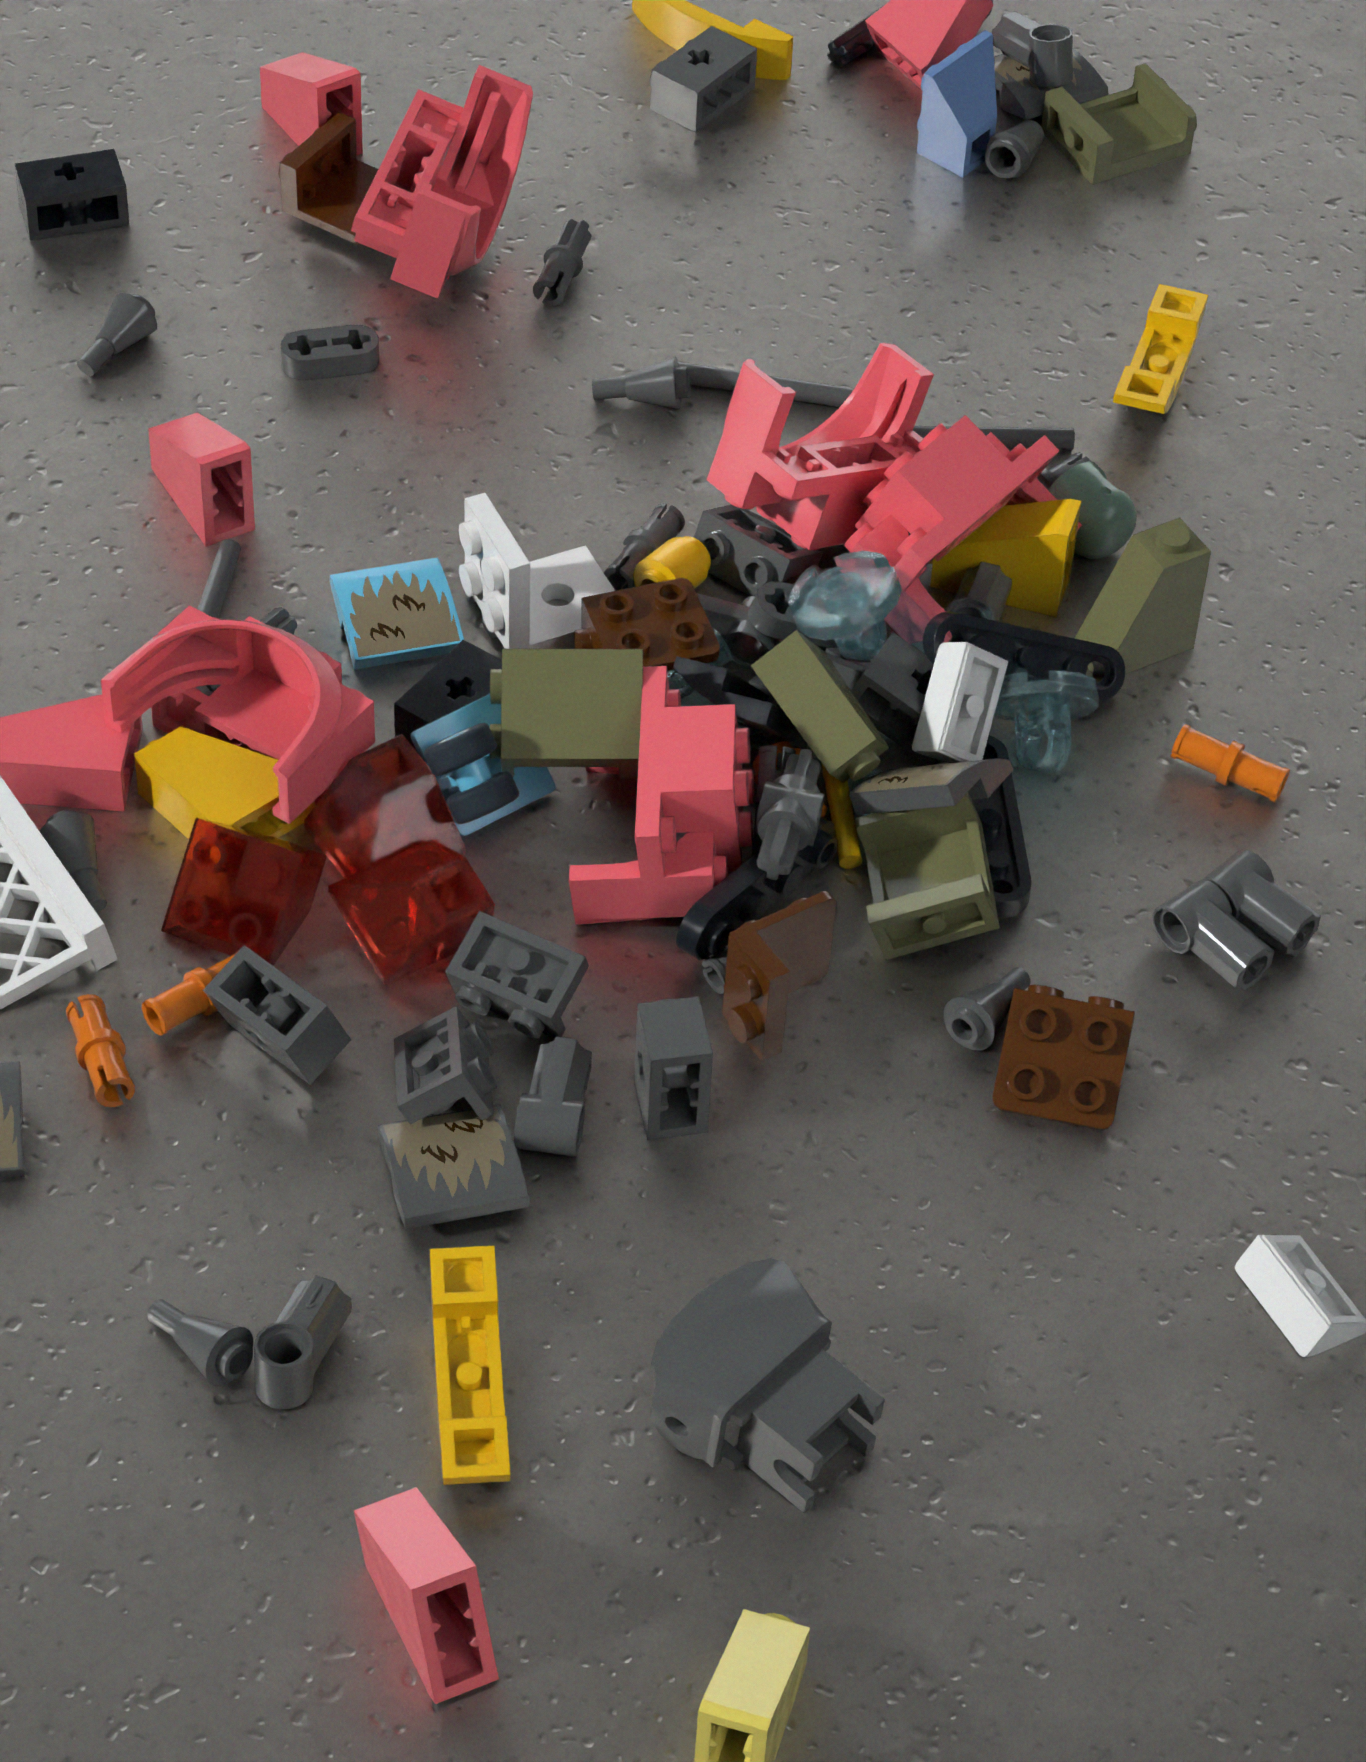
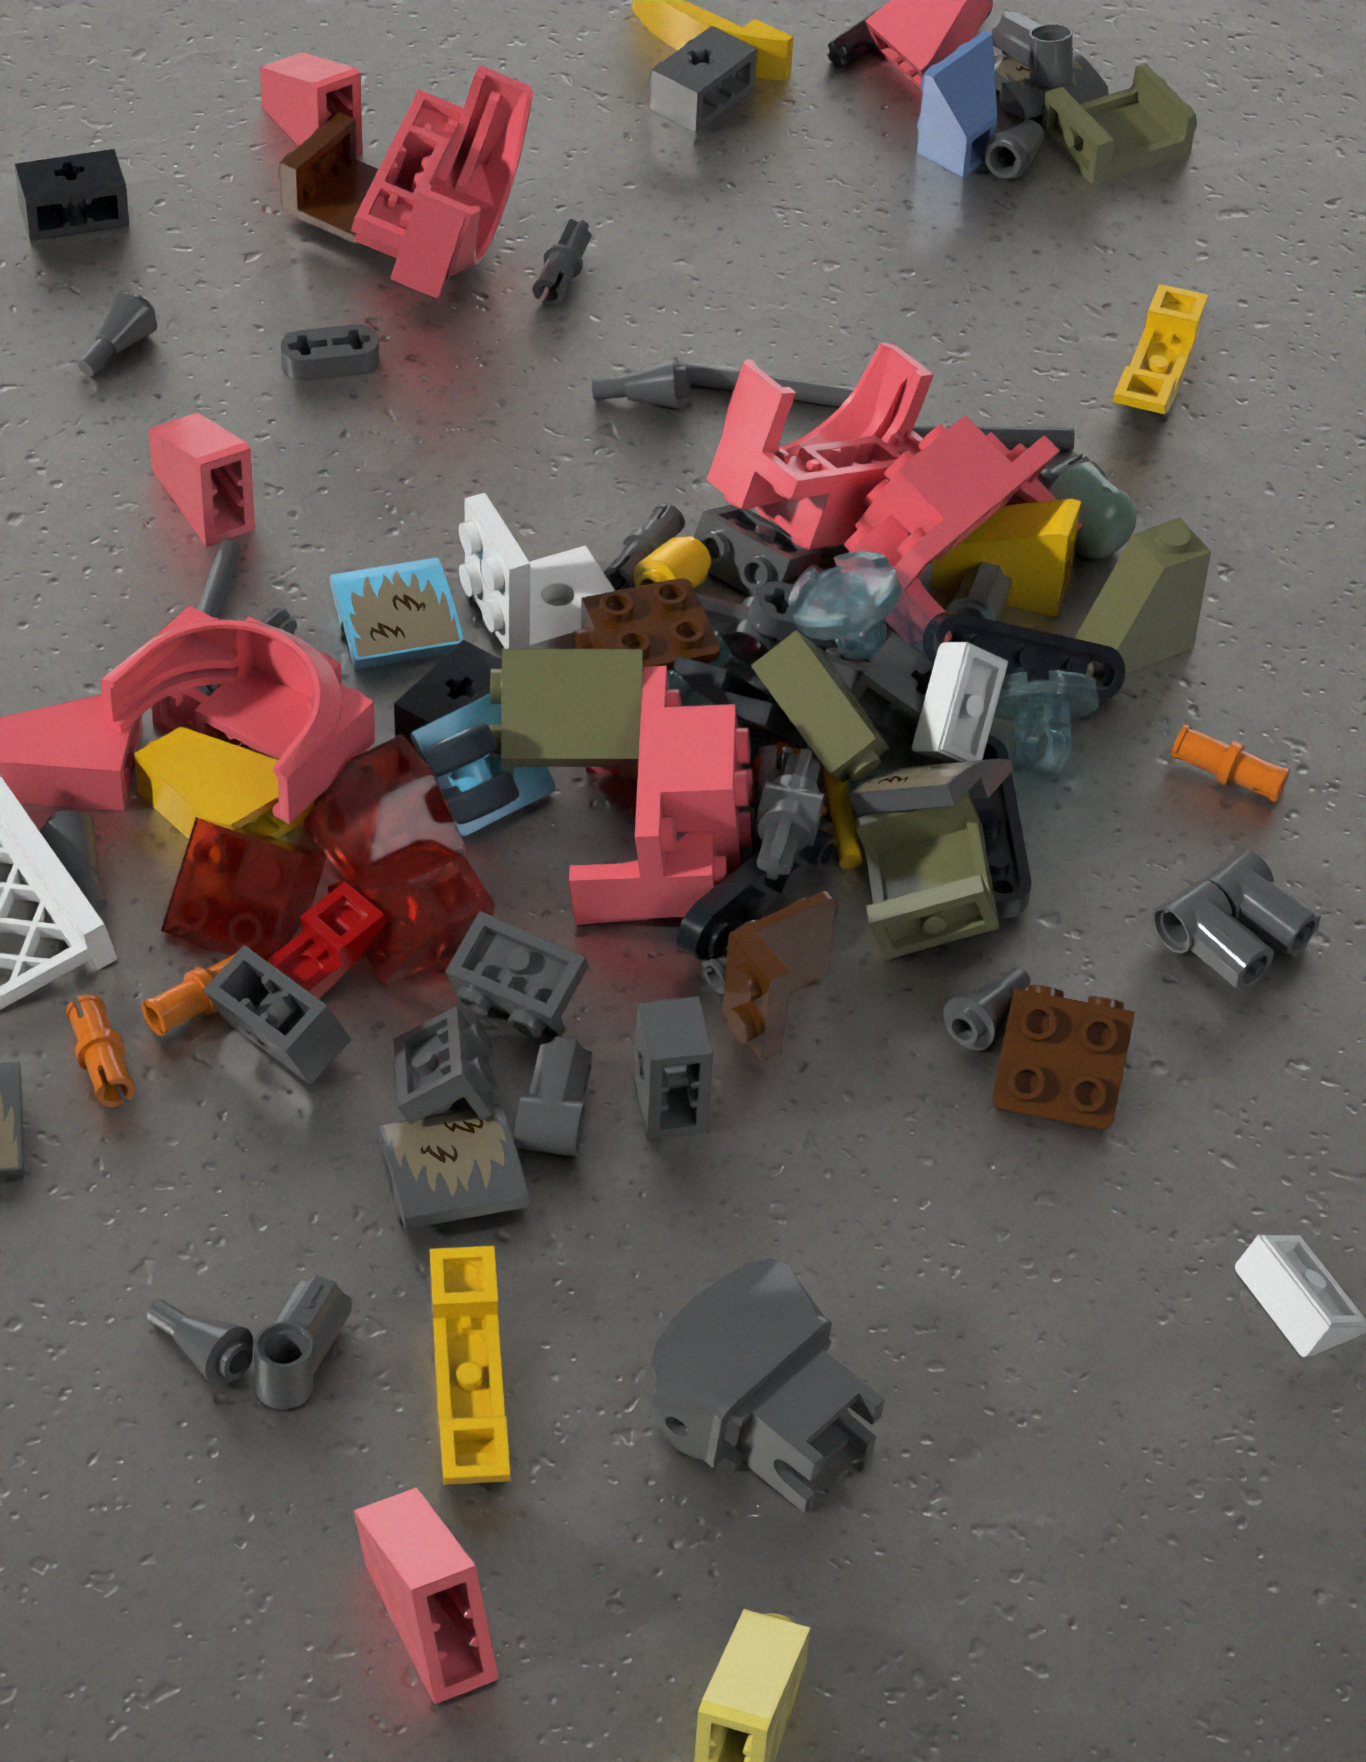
none -> red slope [266,882,386,999]

